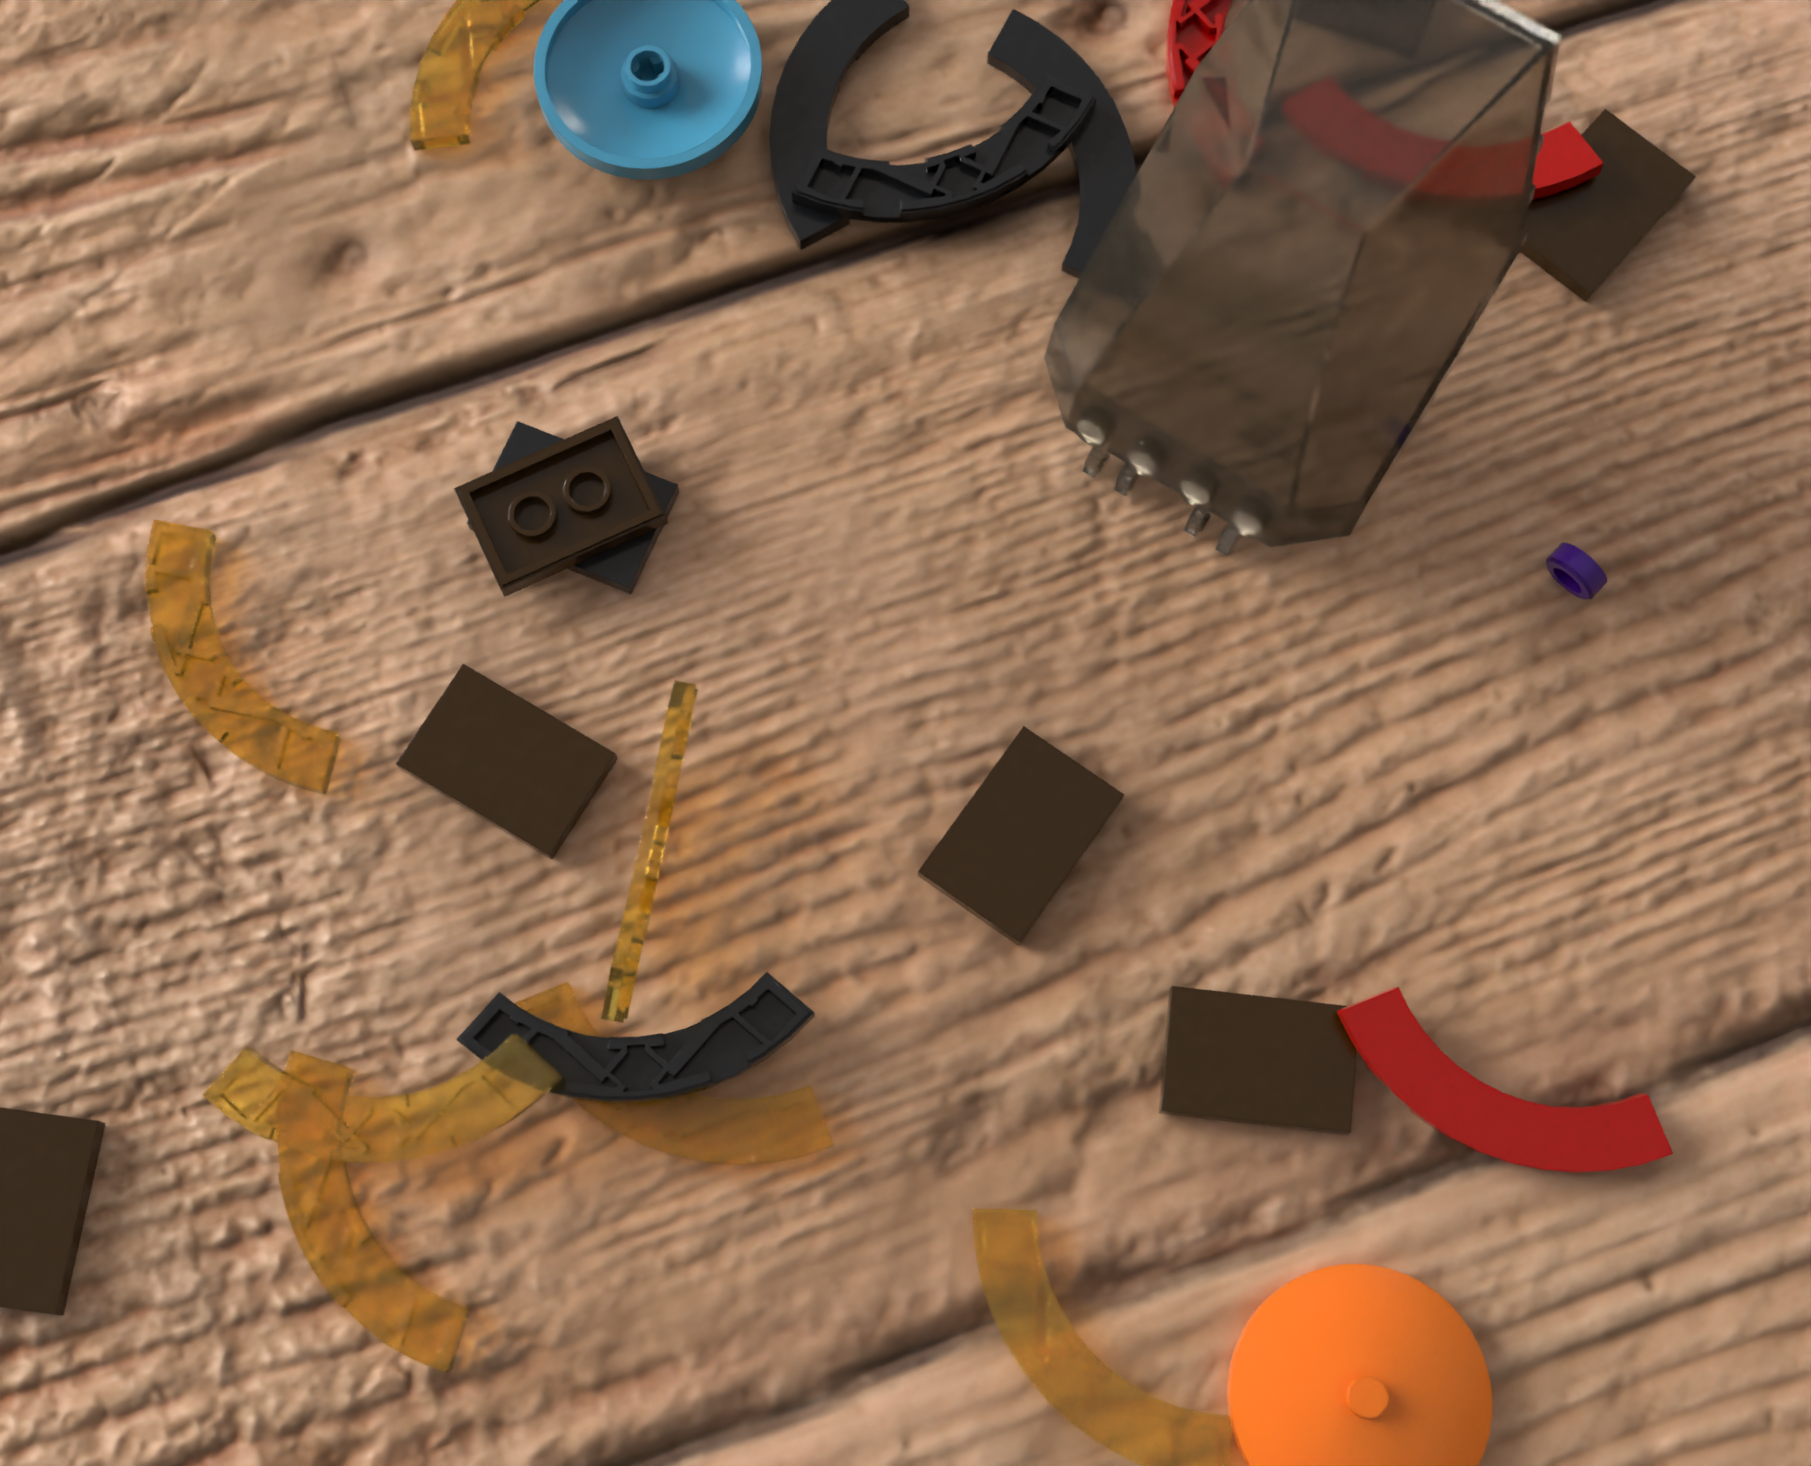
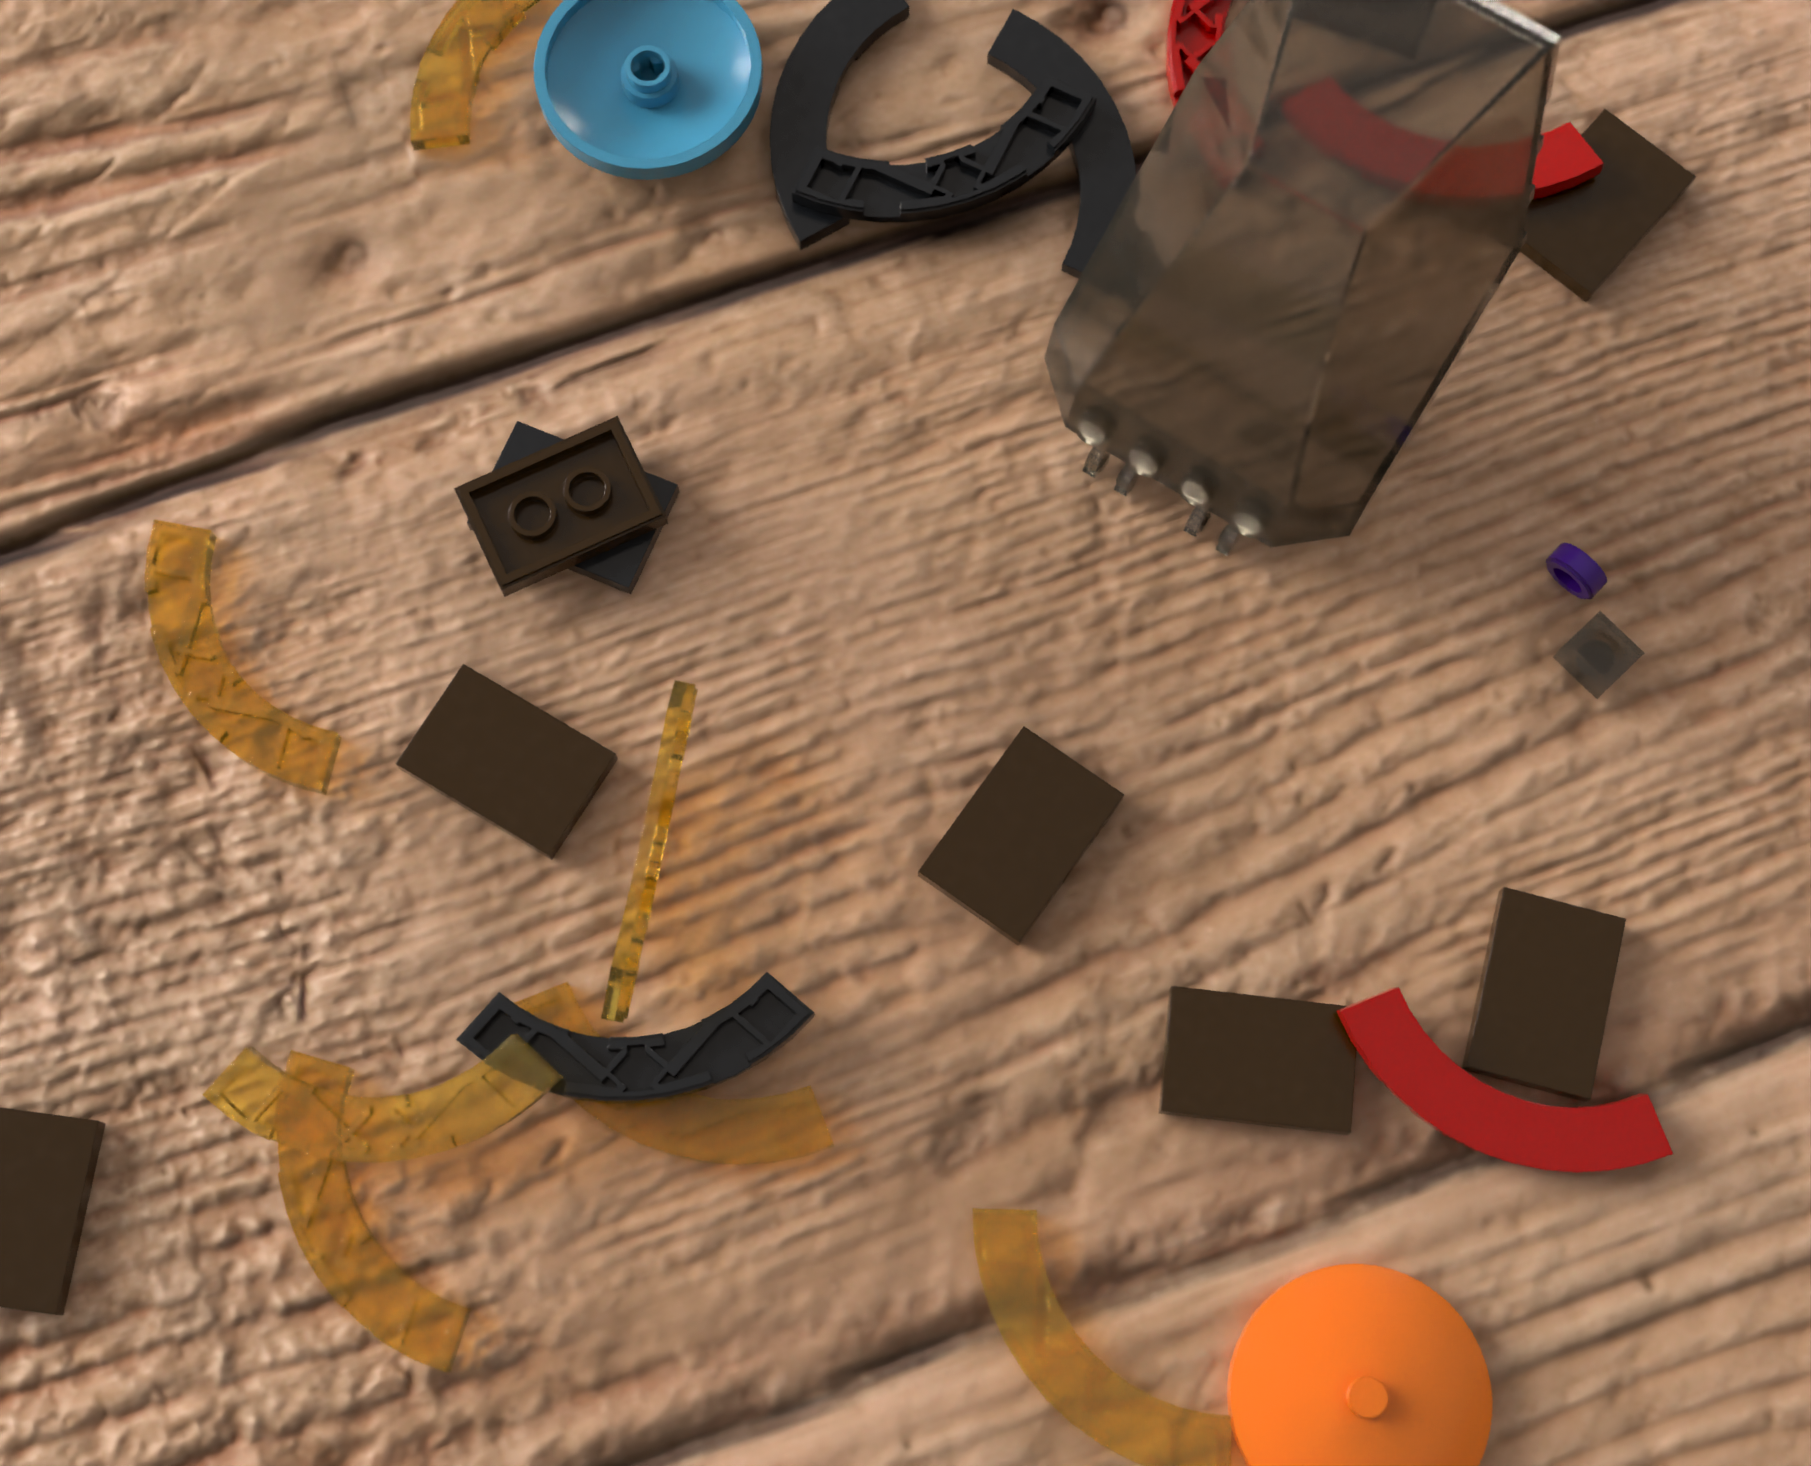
none -> dark brown tile [1462,887,1626,1102]
none -> clear smoke plate [1553,611,1644,699]

